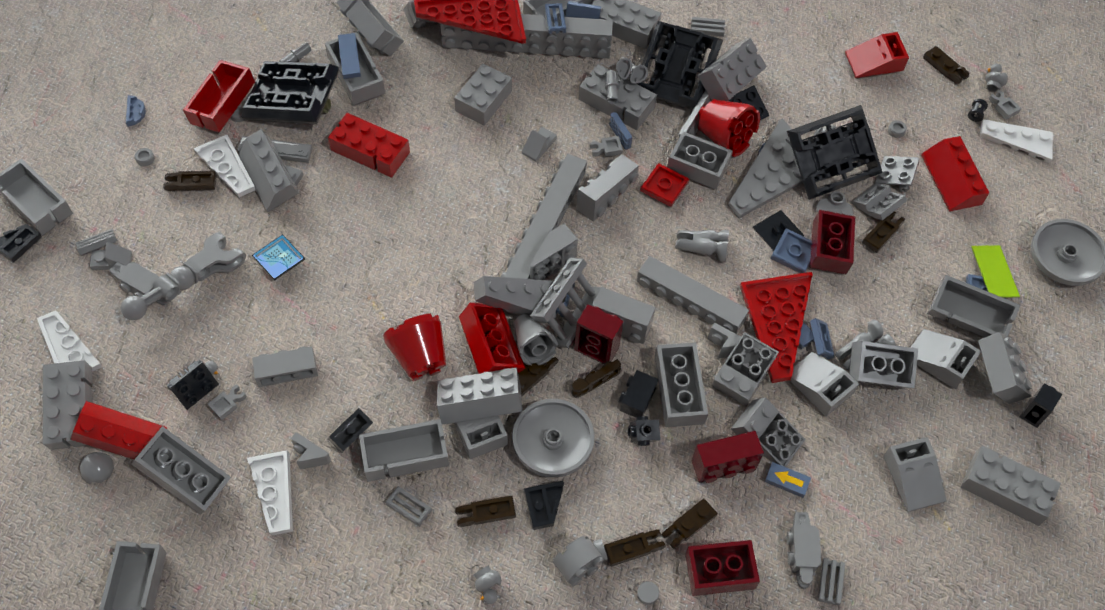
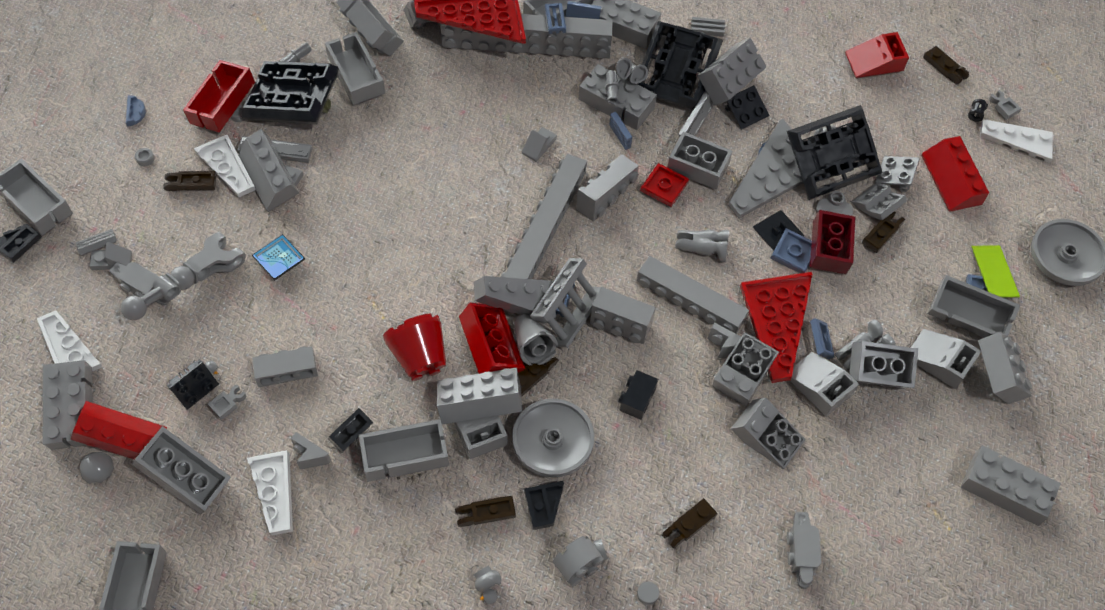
red piece [328,113,410,178] -> none
sand blue tile [338,33,361,79] -> none
light grey tile [385,486,432,527] -> none
light grey brick [454,64,512,126] -> none
light grey slope [530,224,578,280] -> none
dark brown hinge [571,359,621,398] -> none
dark red brick [574,304,623,364] -> none
light grey plate [590,136,623,157] -> none
dark brown hinge [604,529,666,567] -> none
black brick [628,416,660,446] -> none
light grey brick [655,342,708,427] -> none
dark red brick [685,540,760,596] -> none
dark red brick [691,431,764,483] -> none
red cone [698,99,760,157] -> none
sand blue tile [765,462,811,498] -> none
sand blue tile [798,323,814,349] -> none
light grey tile [818,558,845,606] -> none
light grey slope [883,437,947,512] -> none
light grey tile [888,120,907,138] -> none
light grey animal [985,63,1008,92] -> none
black brick [1019,383,1063,428] -> none

